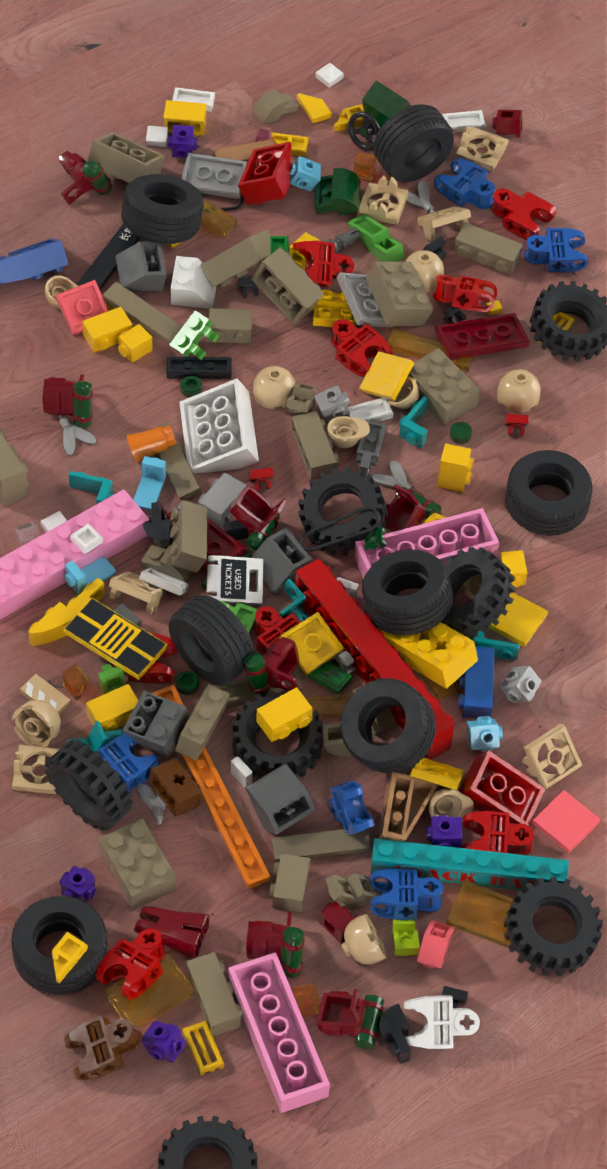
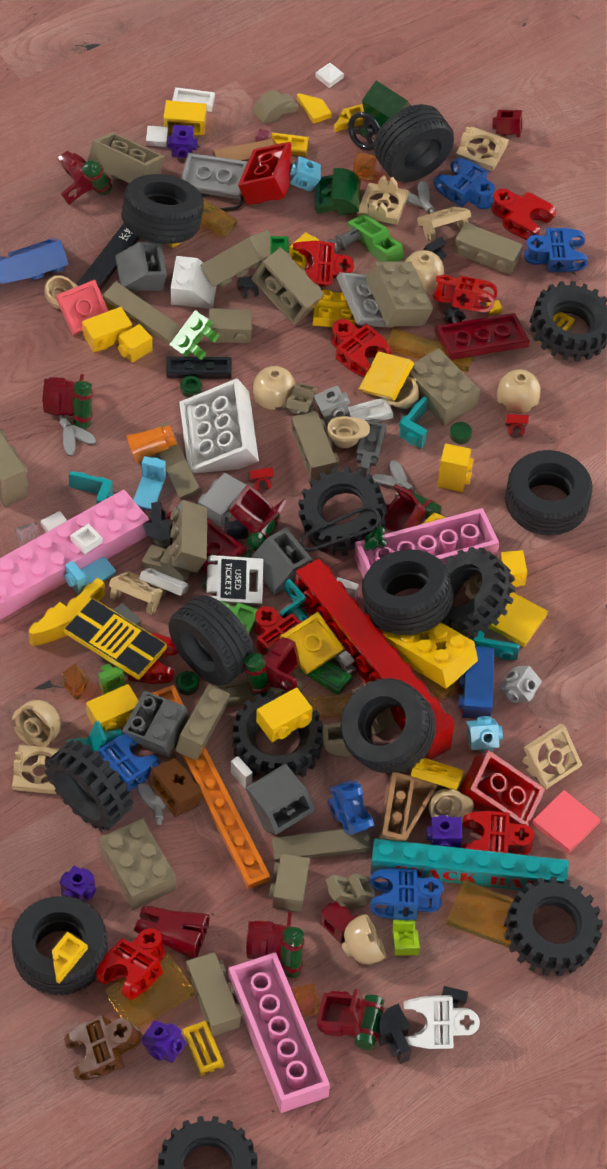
tan tile [20,674,71,715] -> none
coral slope [417,920,455,969] -> none
white tile [442,110,486,133] -> none

